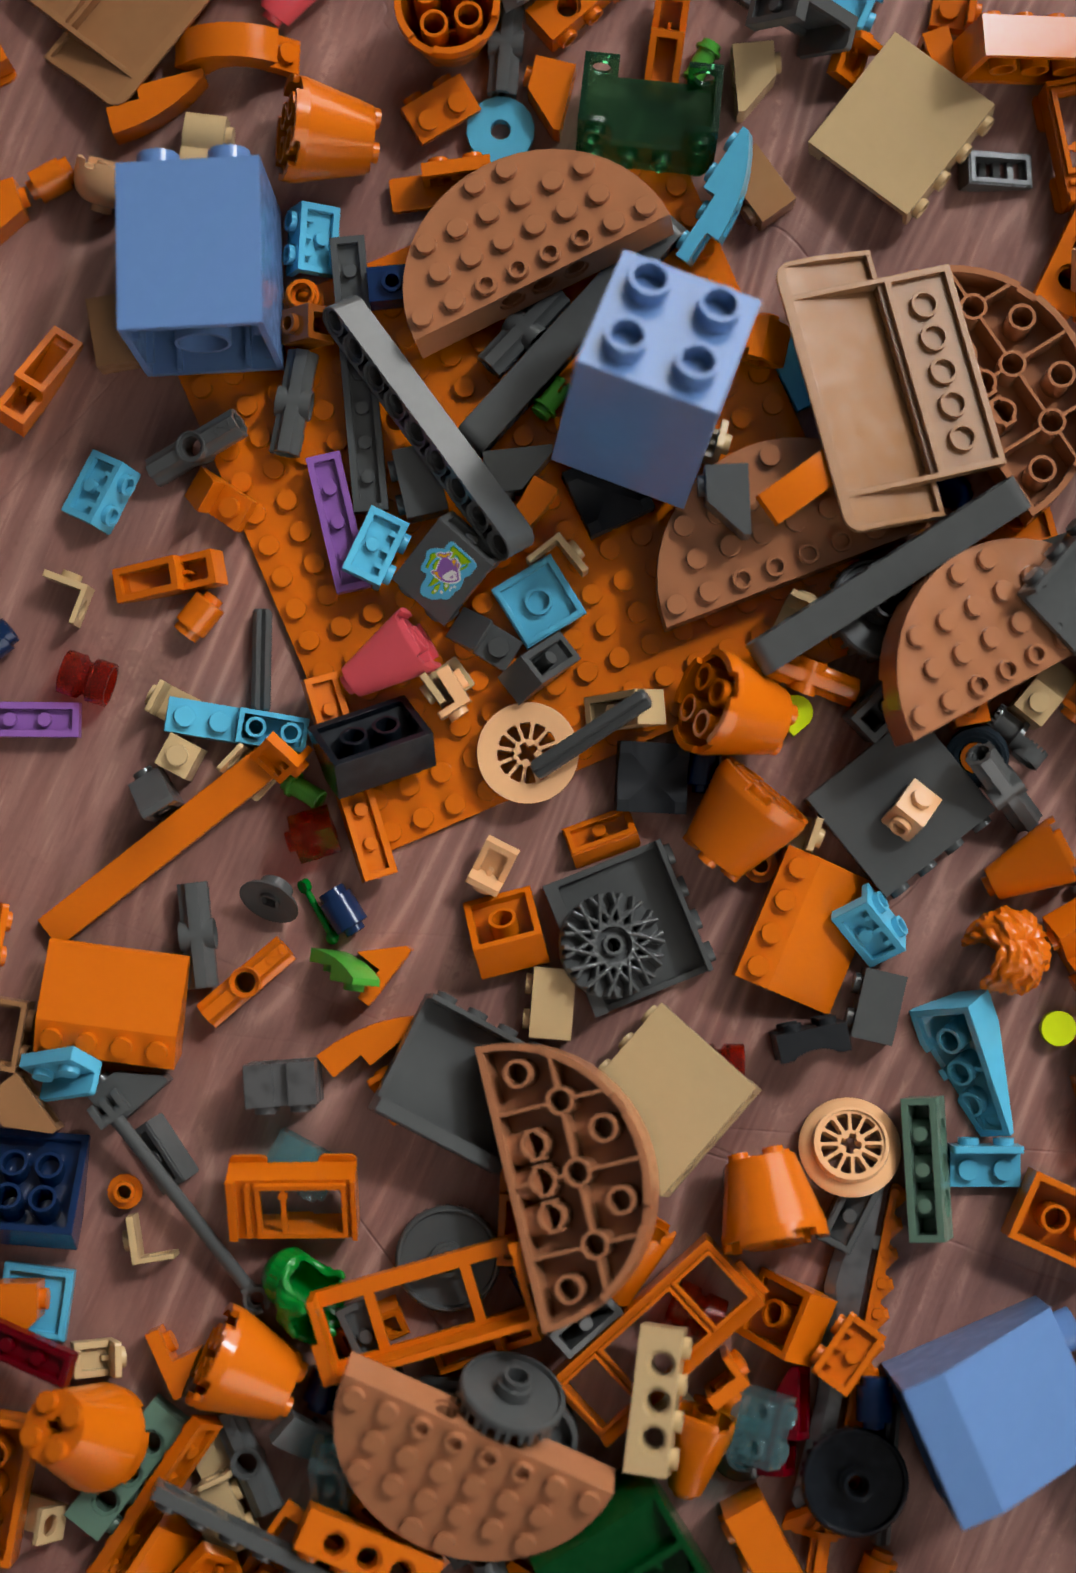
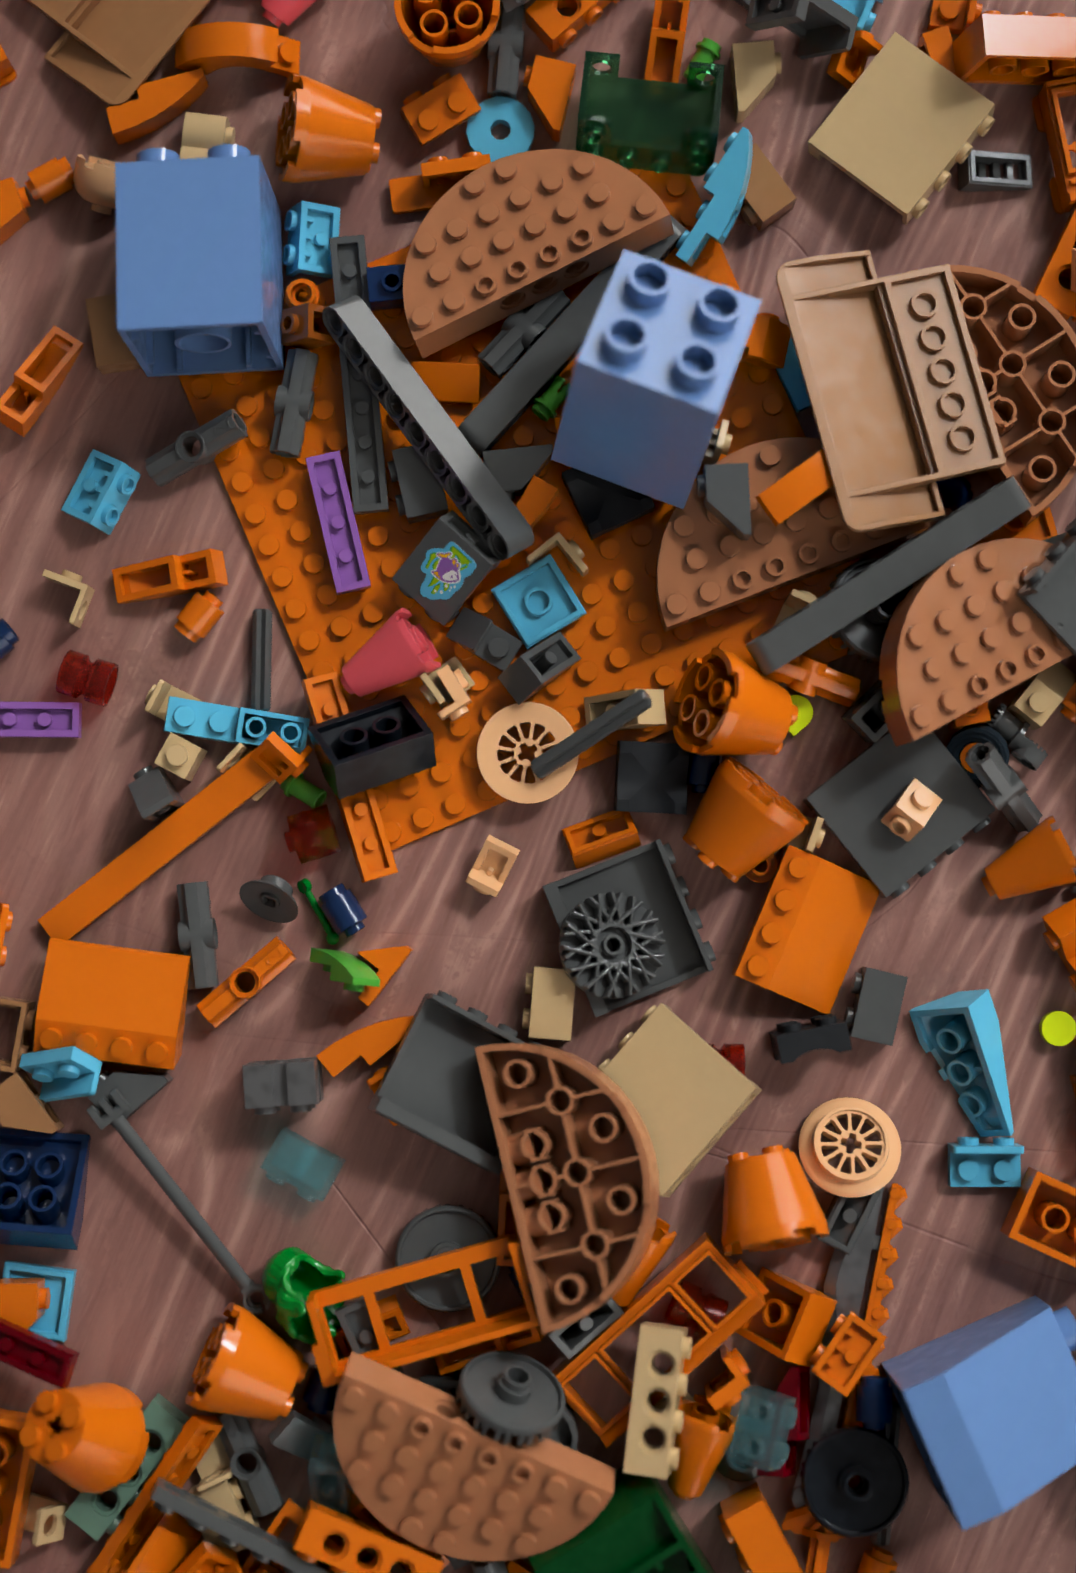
tan bracket [70,1337,127,1379] -> none
orange plate [107,1173,143,1209] -> none
tan bracket [122,1212,180,1265] -> none
dark grey slope [135,1113,199,1195] -> none
orange slope [144,1324,203,1401] -> none
orange slope [184,466,258,532] -> none
orange piece [225,1153,360,1242] -> none
medium azure bracket [341,505,412,591] -> none
orange slope [463,885,550,980] -> none
medium azure bracket [831,883,908,968] -> none
sand green brick [900,1095,953,1243] -> none
orange hair [961,905,1052,996] -> none
none -> orange slope [410,360,481,404]

